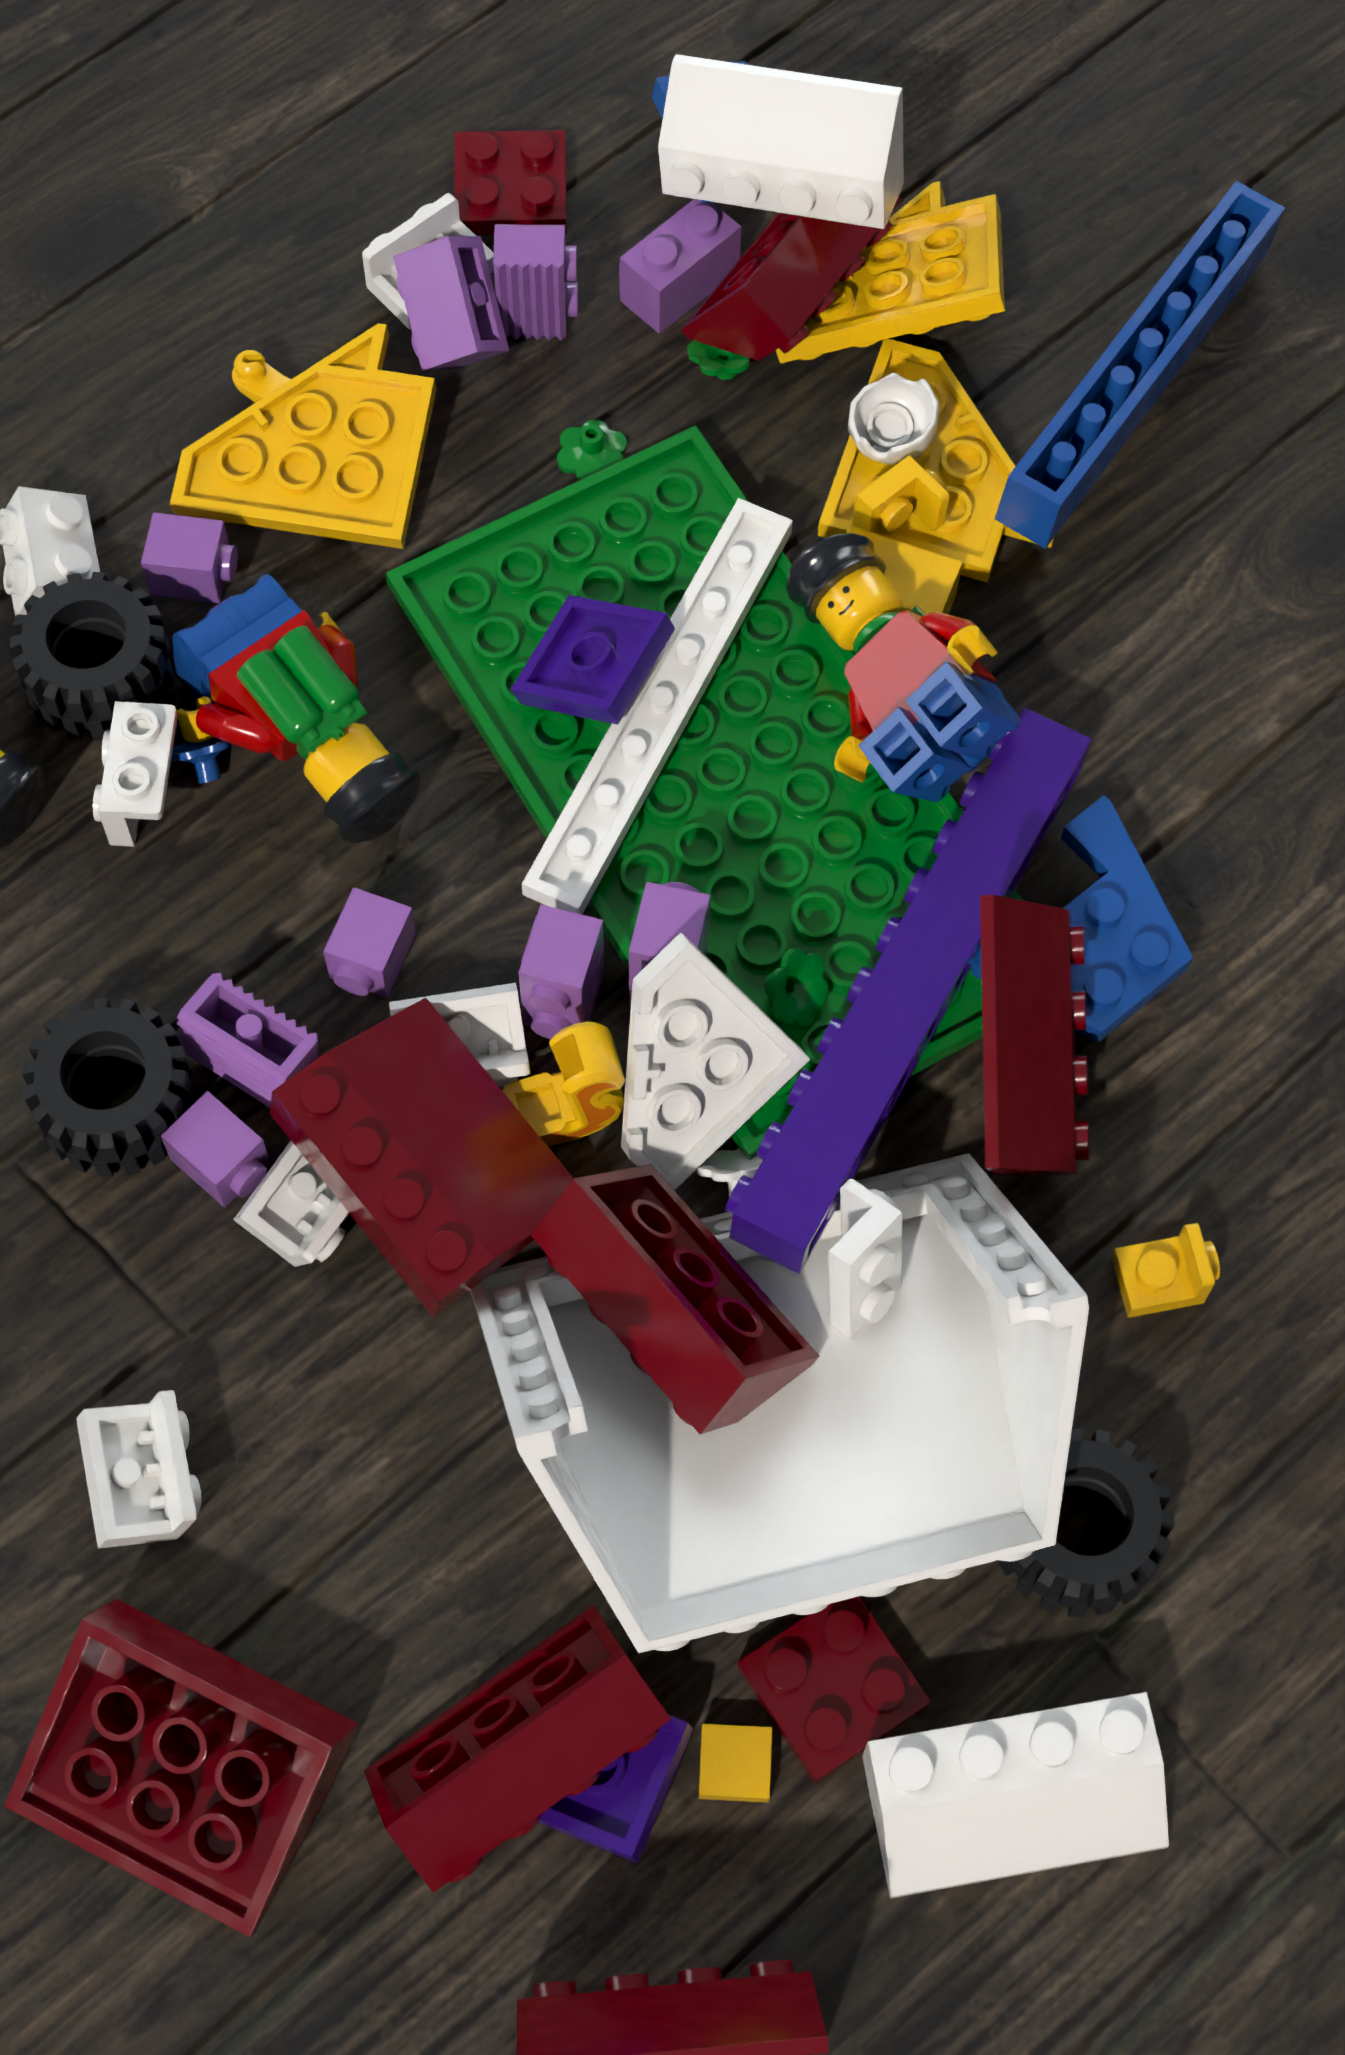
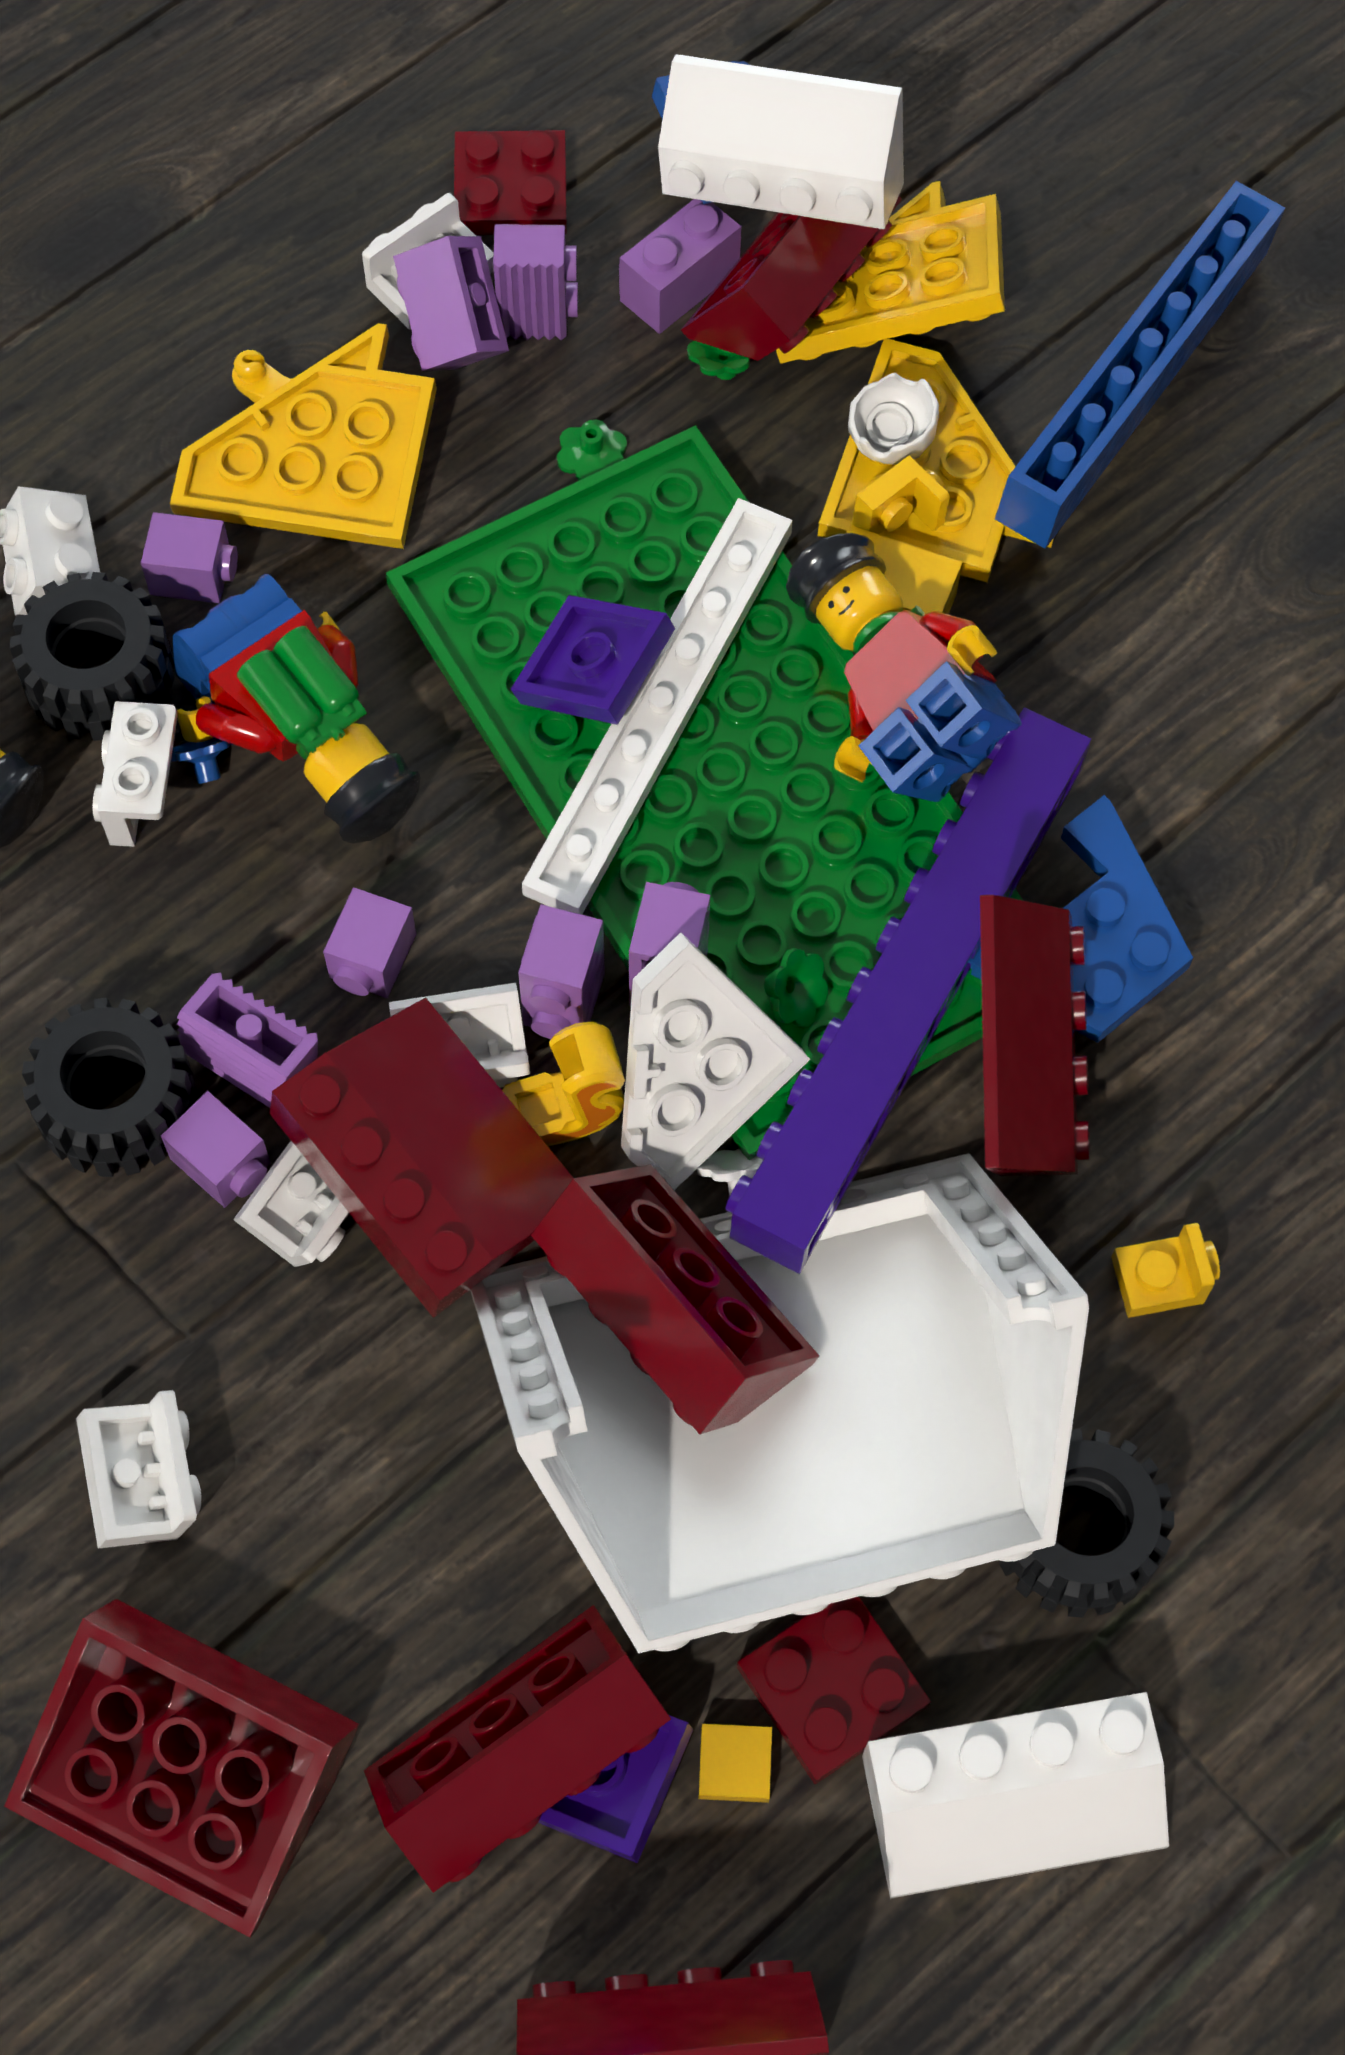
white bracket [828,1179,902,1340] -> none

